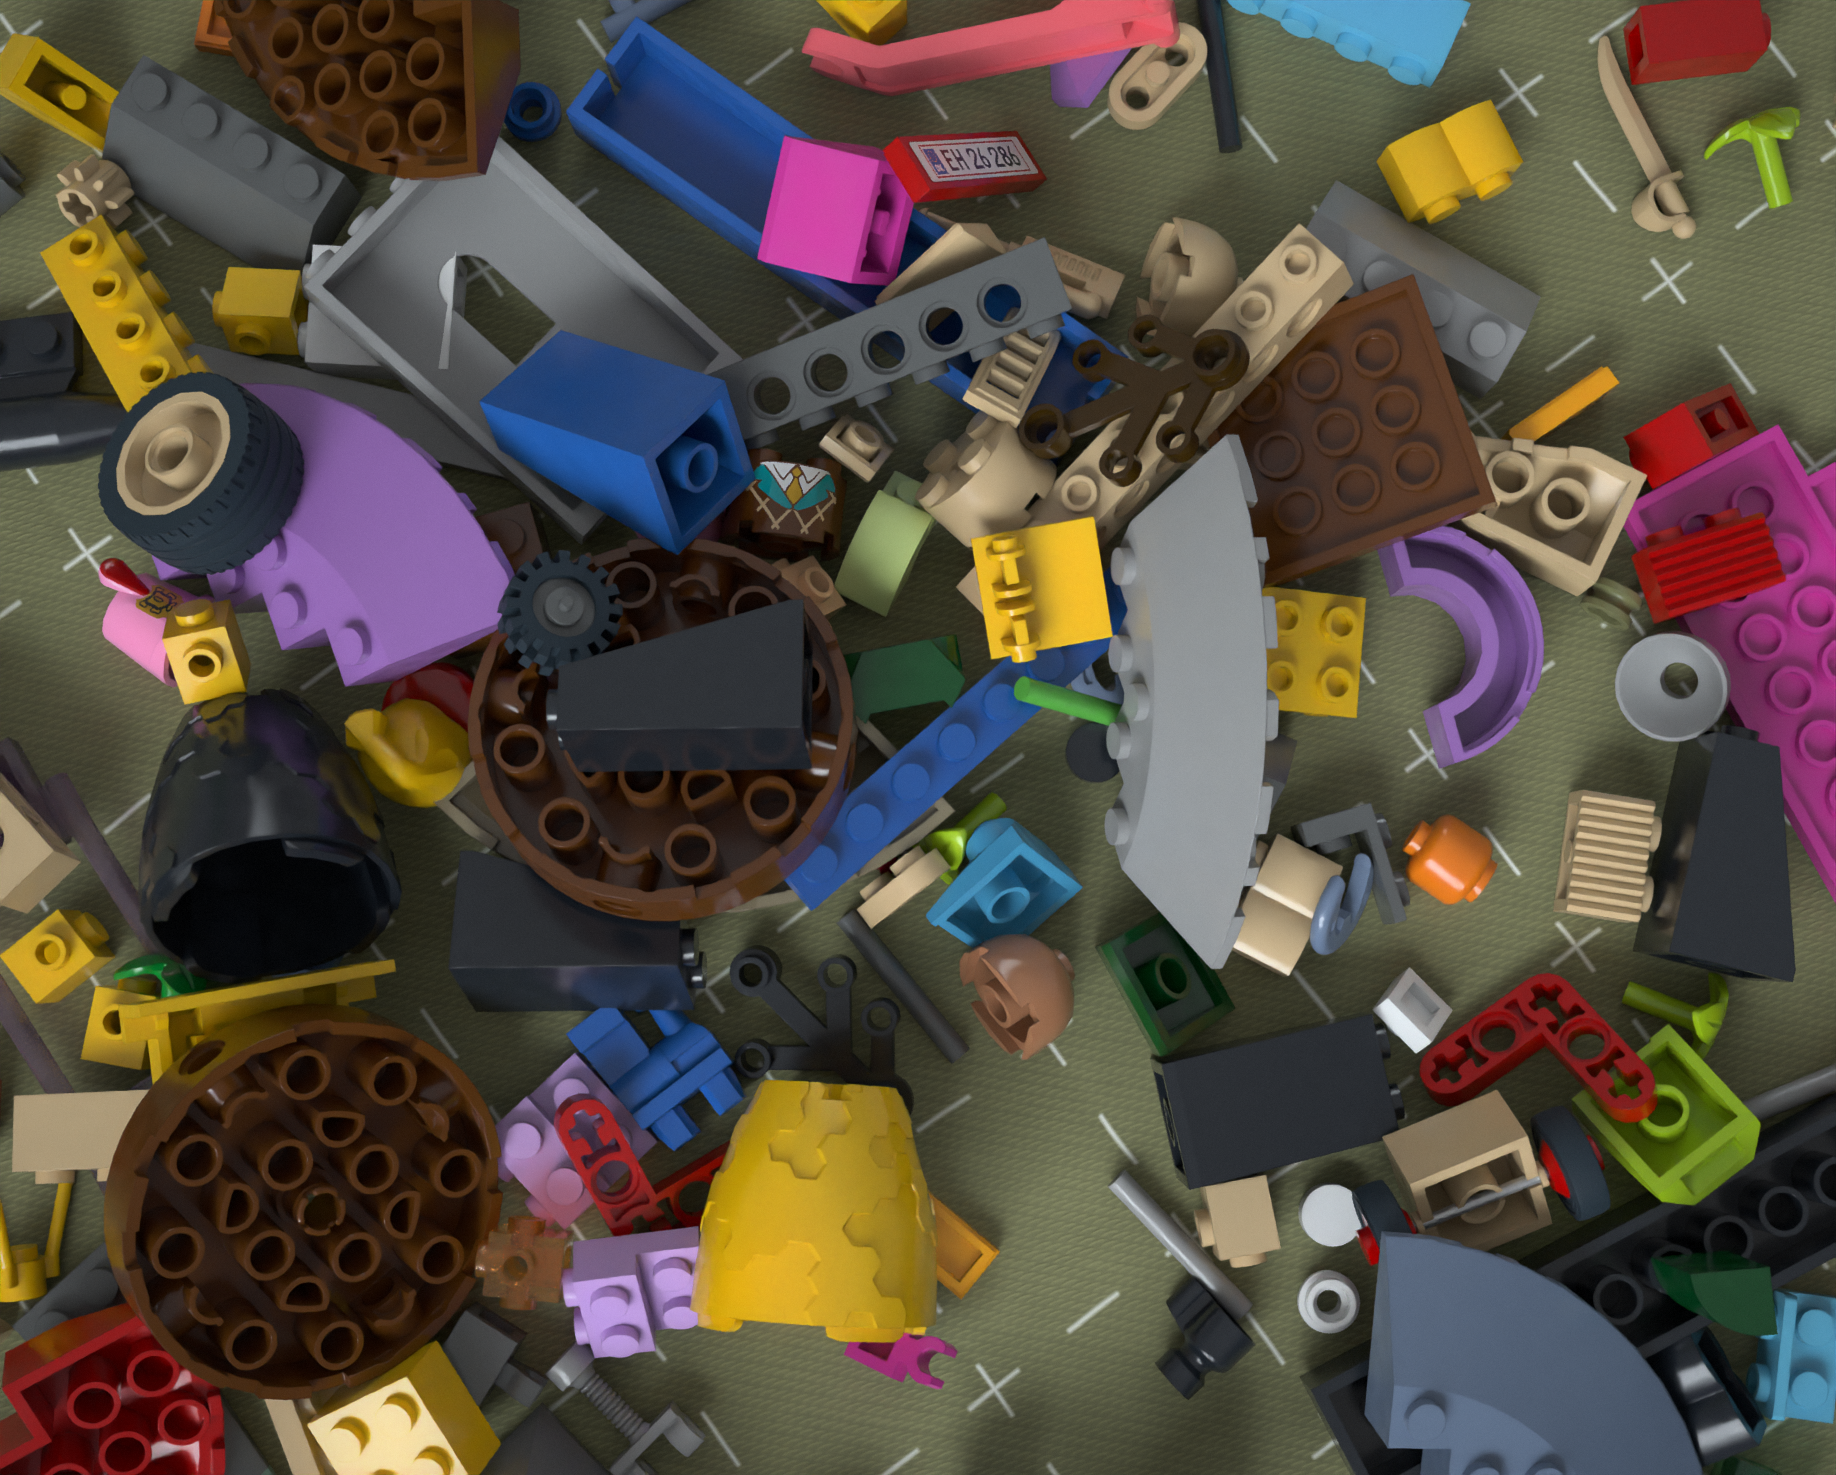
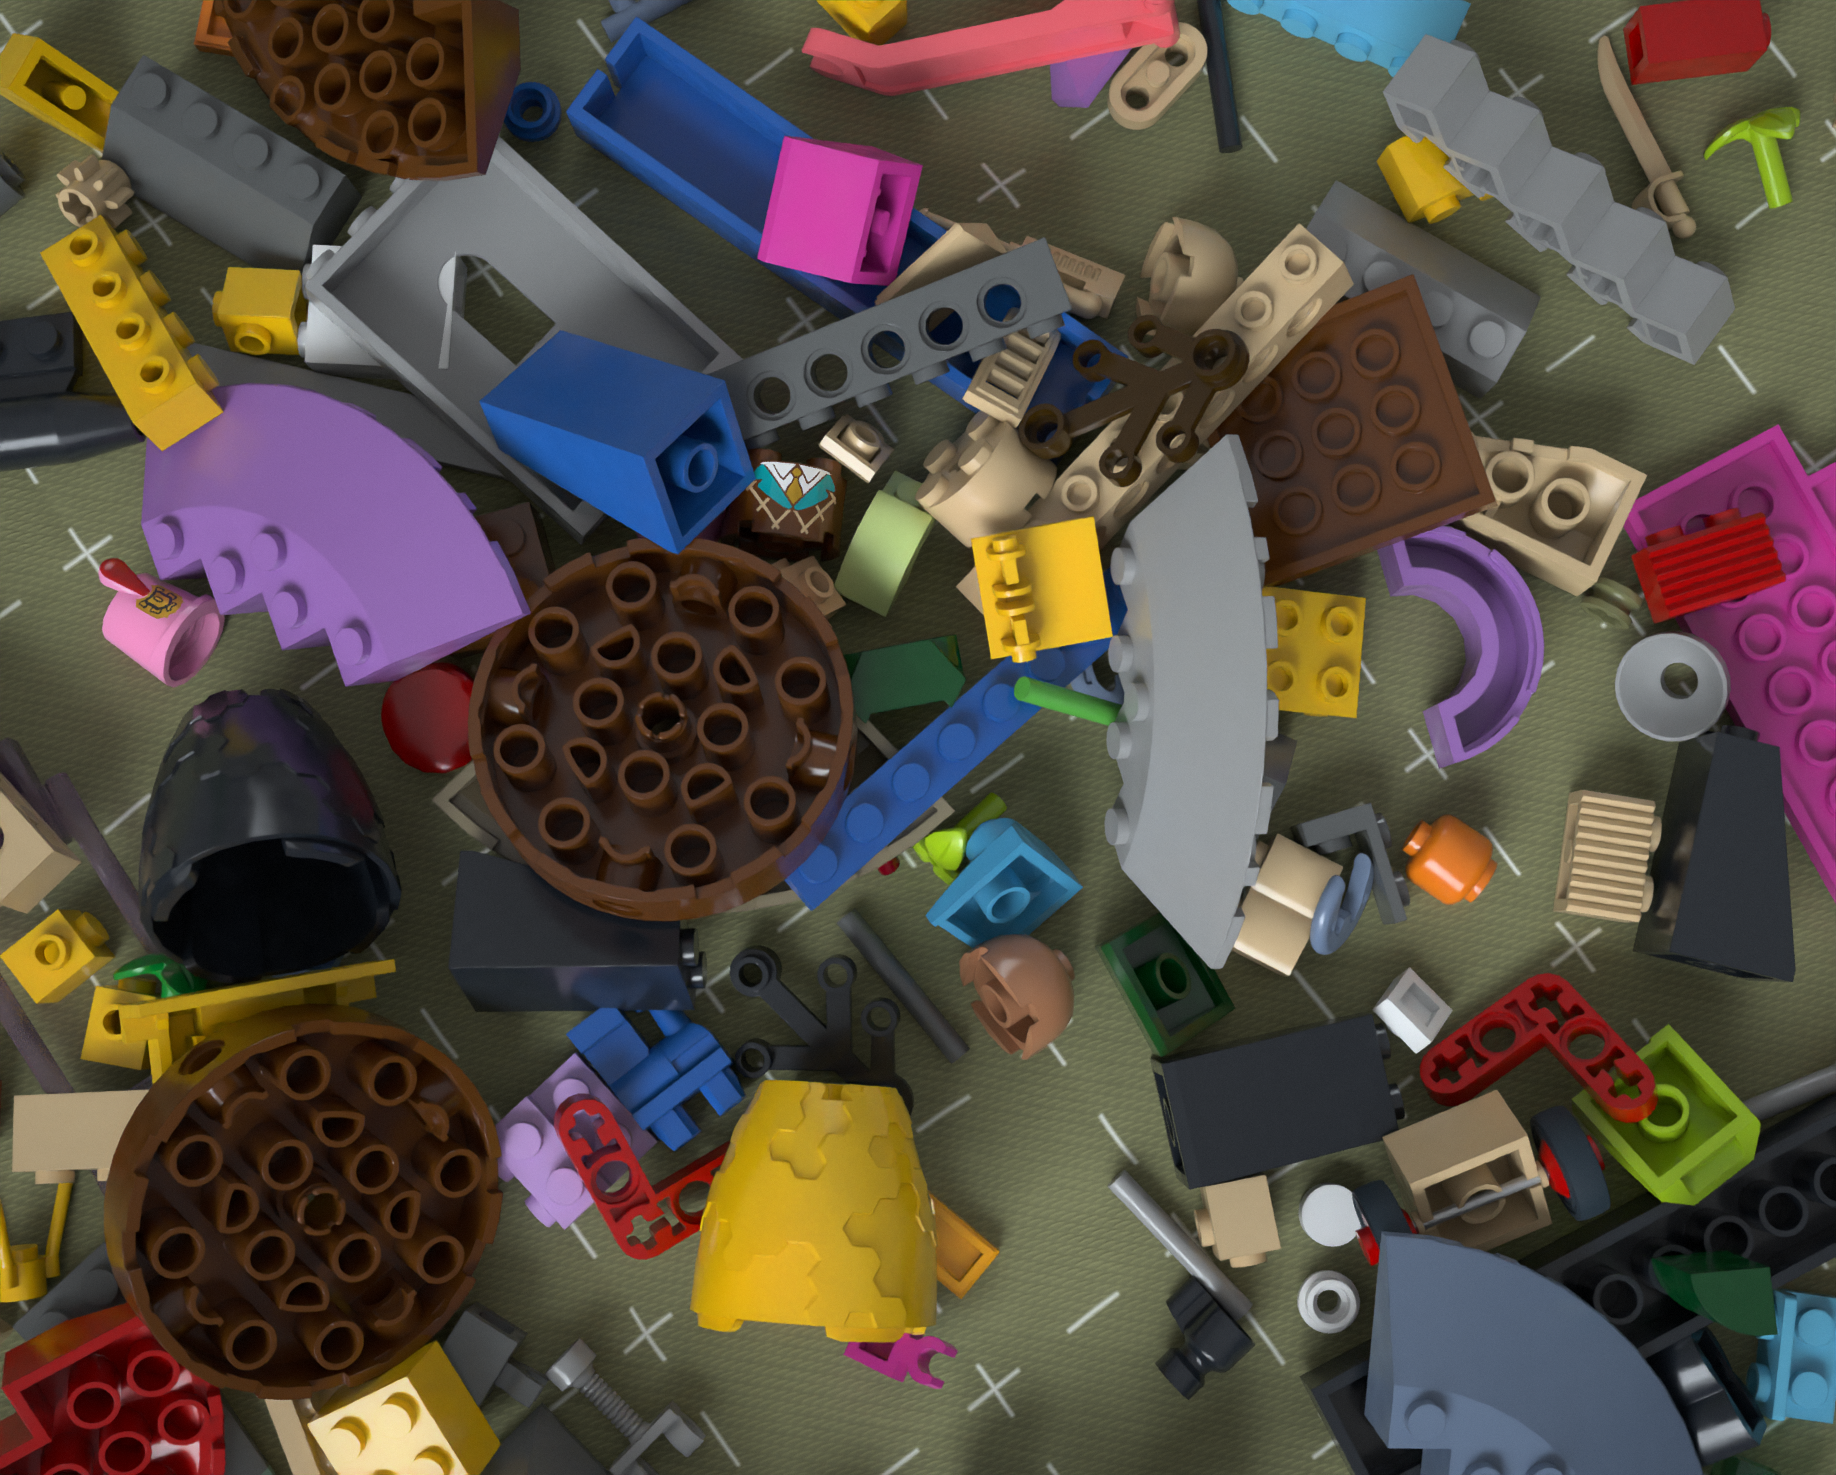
black wheel [98,372,304,575] -> none
yellow brick [162,599,251,705] -> none
yellow piece [344,698,473,808] -> none
clear orange brick [475,1215,574,1310] -> none
black wheel [497,550,623,676] -> none
black slope [546,599,813,772] -> none
lavender plate [562,1226,700,1358] -> none
tan plate [857,846,951,929] -> none
tile [883,131,1047,203] -> none
black tile [1065,722,1120,784] -> none
light orange tile [1501,366,1619,444] -> none
lime plant [1621,973,1729,1060] -> none
red slope [1623,383,1759,489] -> none
none -> light grey brick [1383,34,1735,365]

